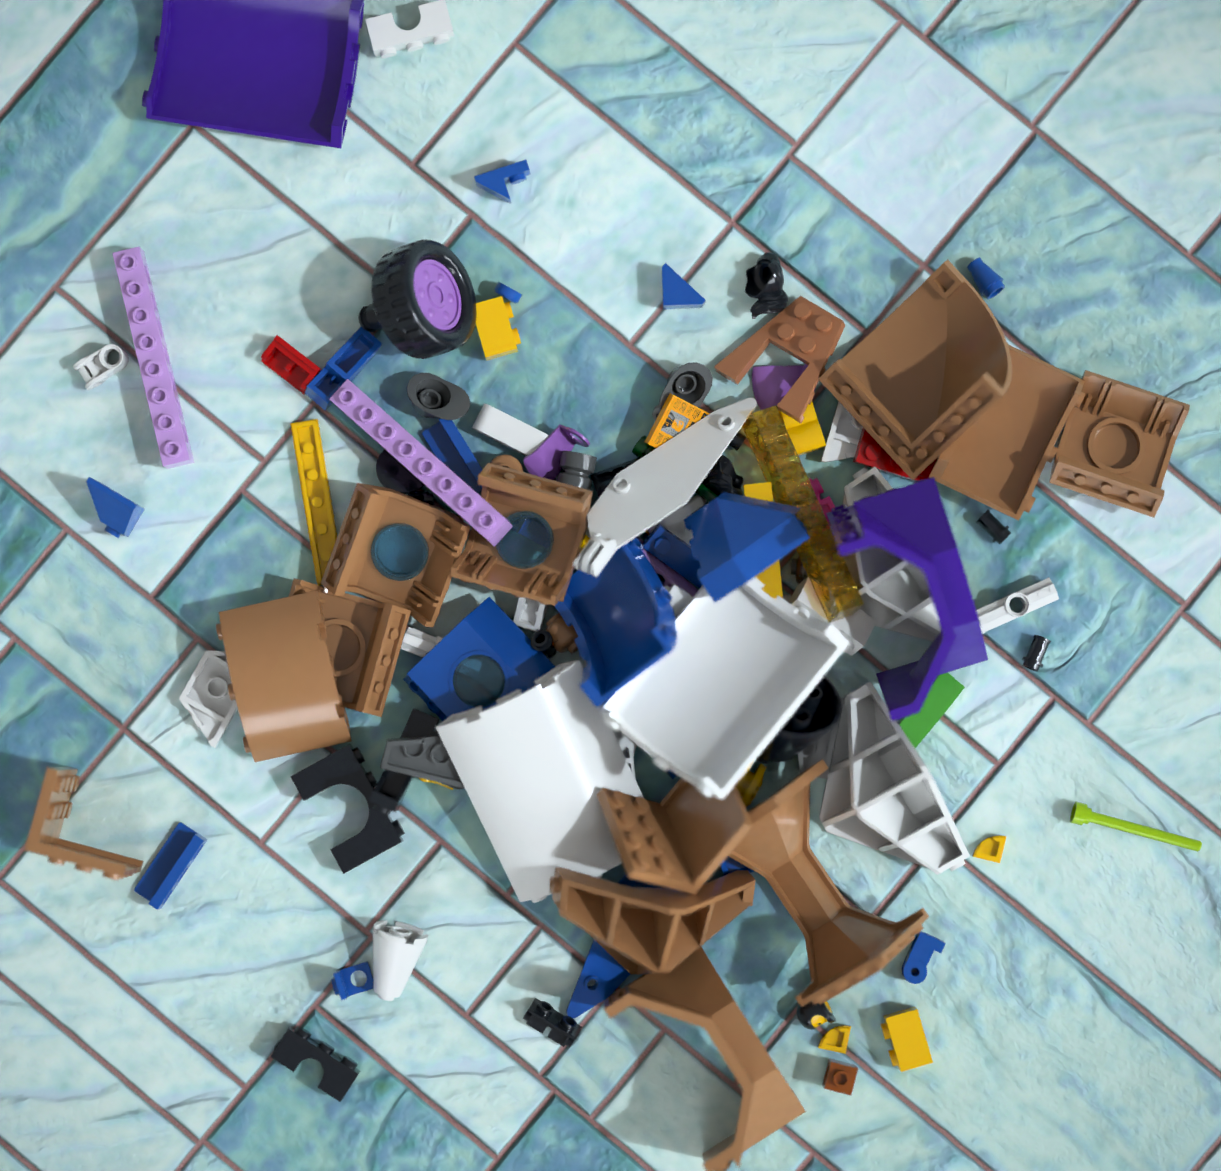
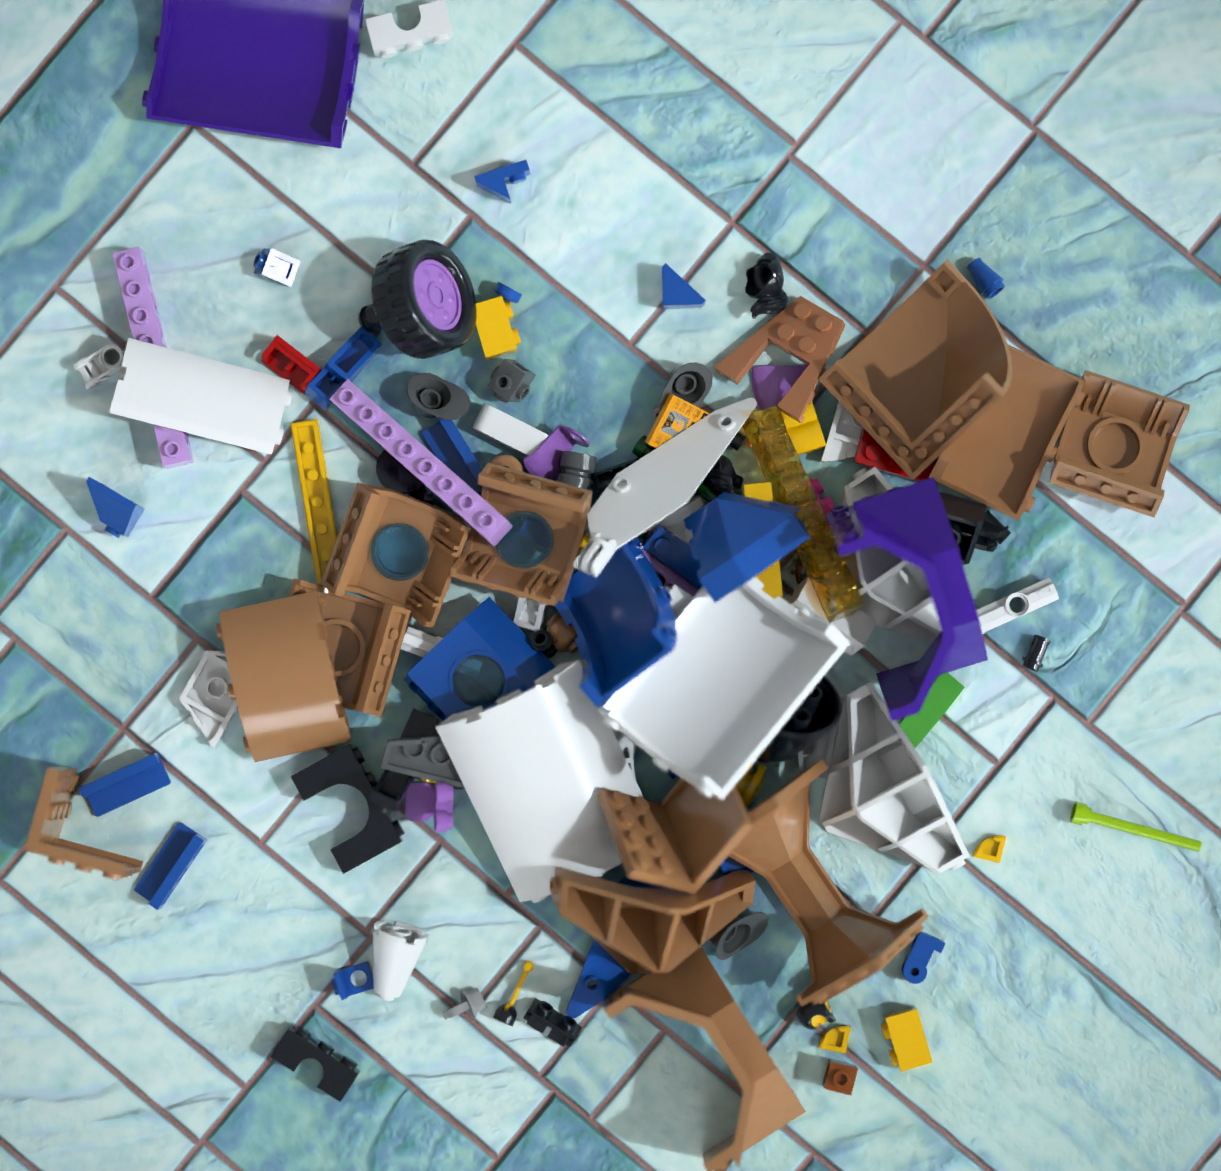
none -> blue panel [79,753,171,817]
none -> white cylinder [109,338,293,454]
none -> bracket [253,249,300,287]
none -> medium lavender piece [405,782,453,832]
none -> light grey piece [442,988,486,1020]
none -> dark grey brick [488,359,536,403]
none -> hinge [493,961,534,1027]
none -> dark grey piece [710,912,768,960]
none -> black hinge [939,492,1002,565]

